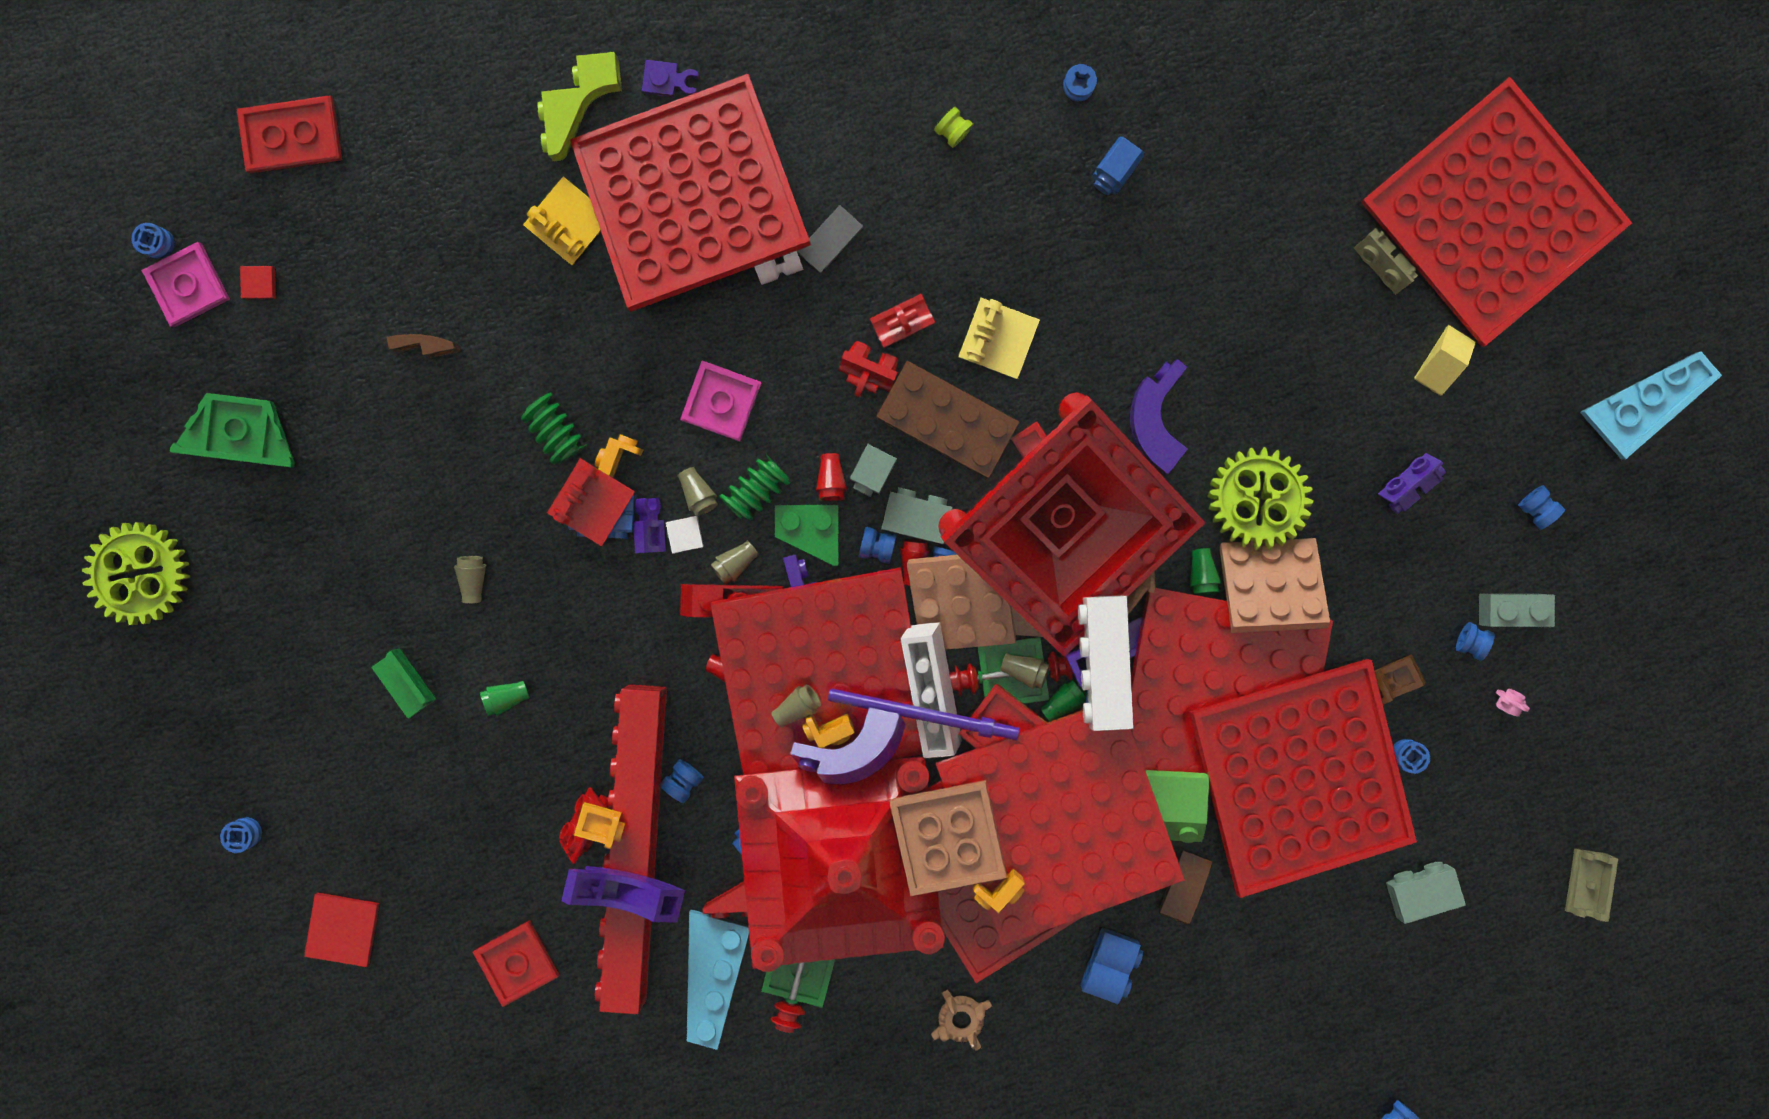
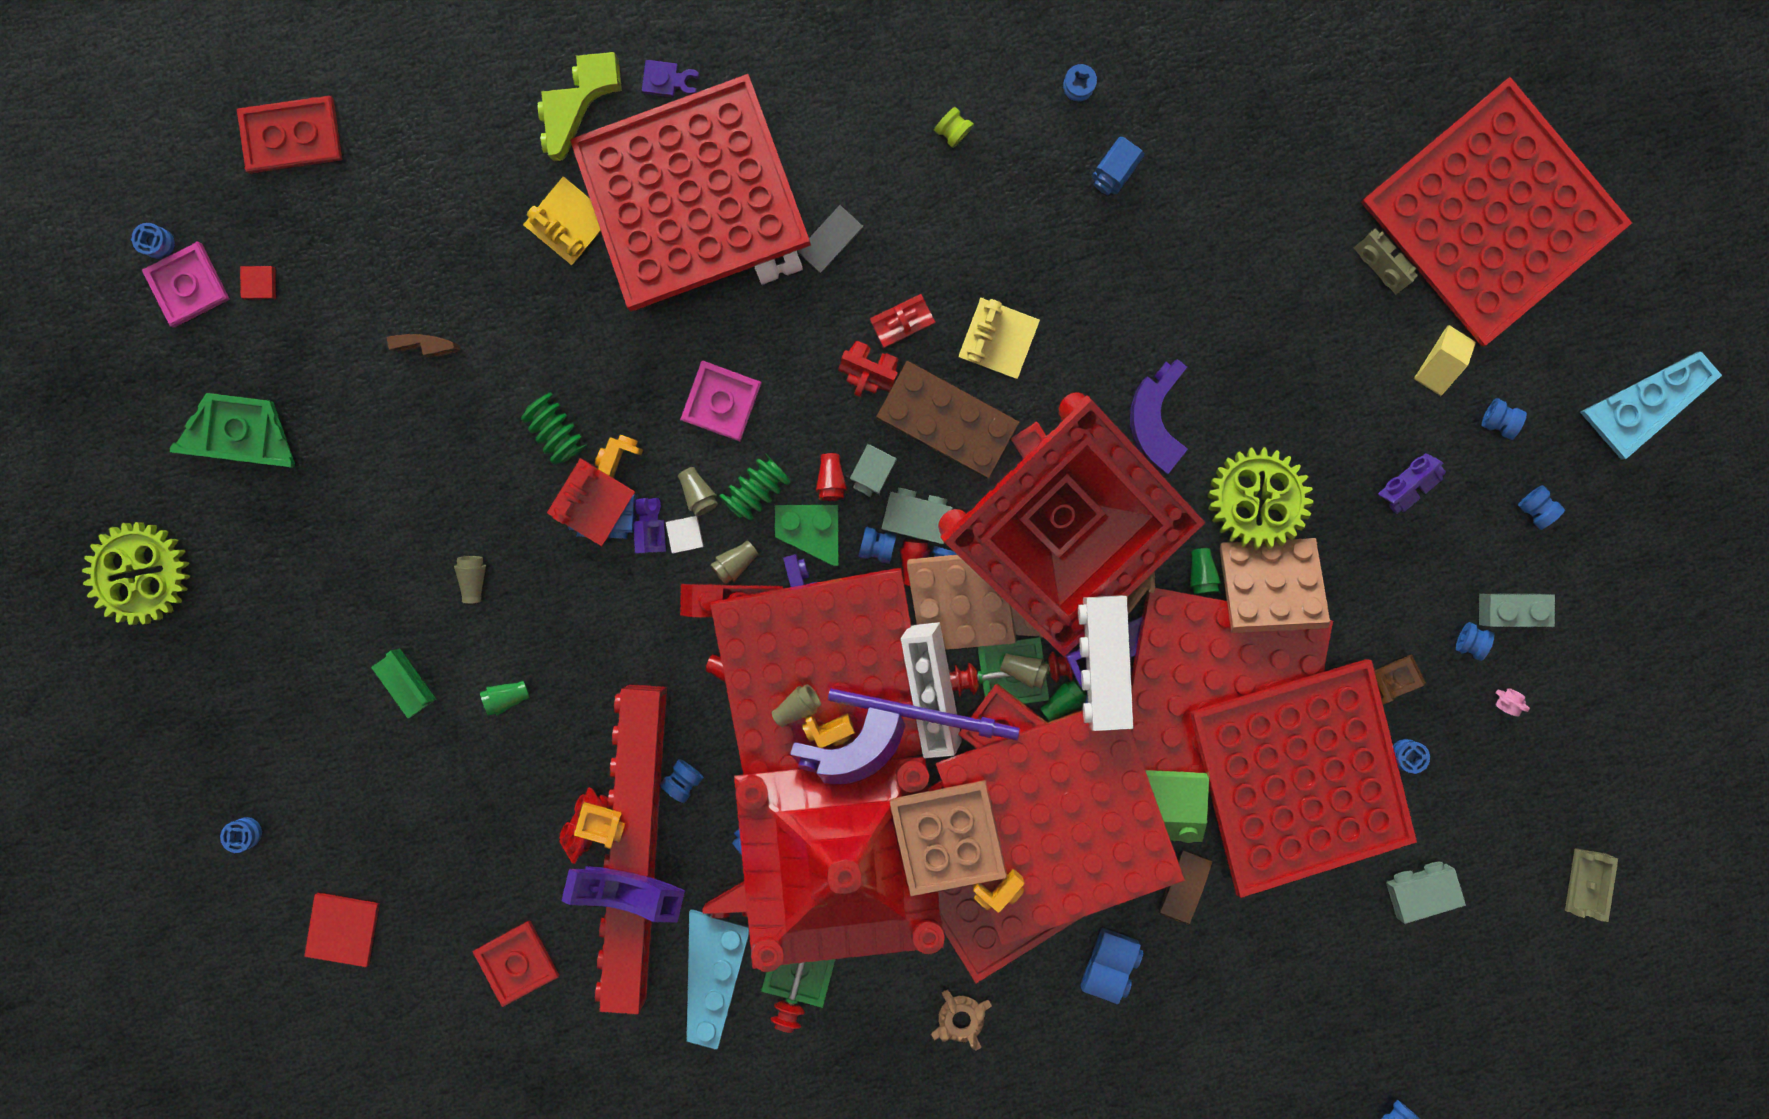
none -> blue wheel [1481,398,1527,440]

